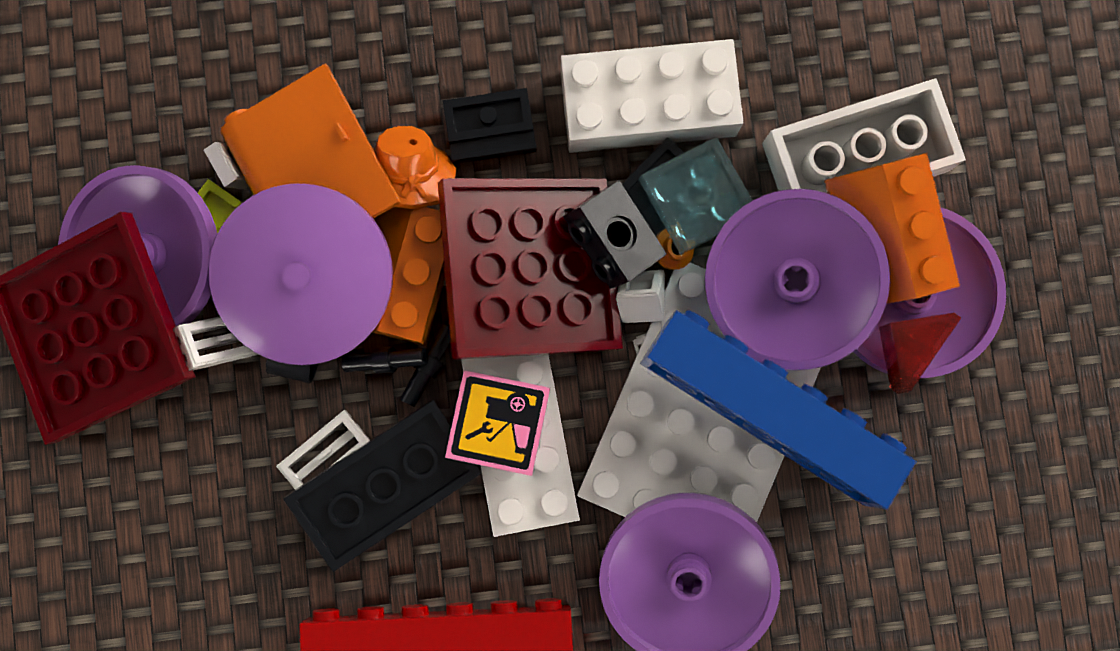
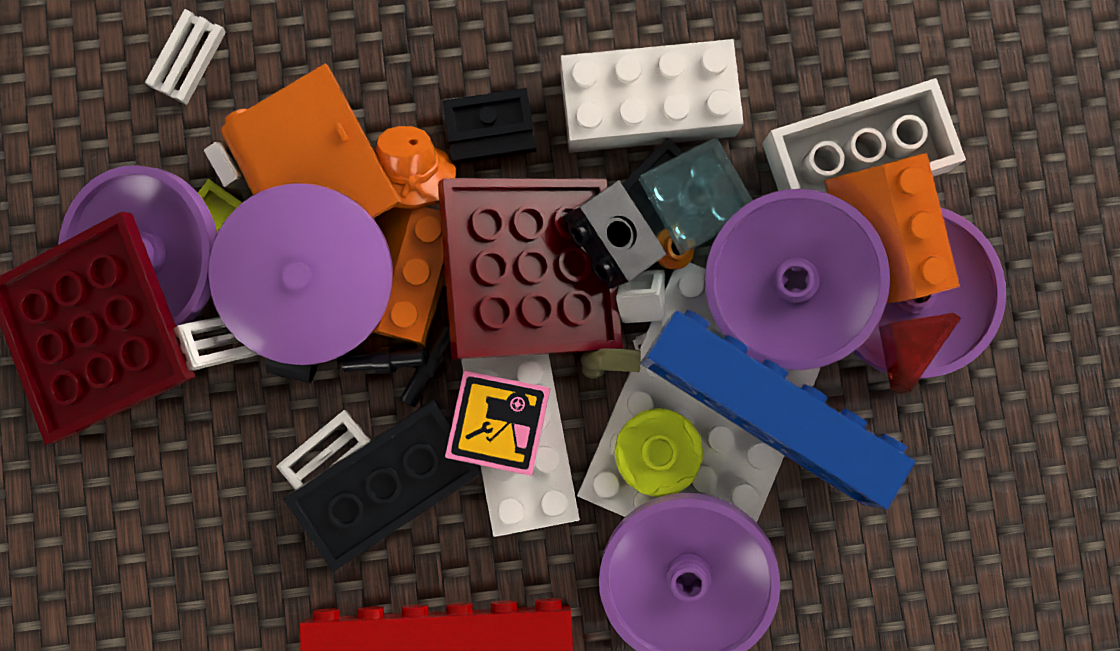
none -> white tile [145,9,226,105]
none -> olive arm [580,348,641,379]
none -> neon yellow tile [614,408,704,497]

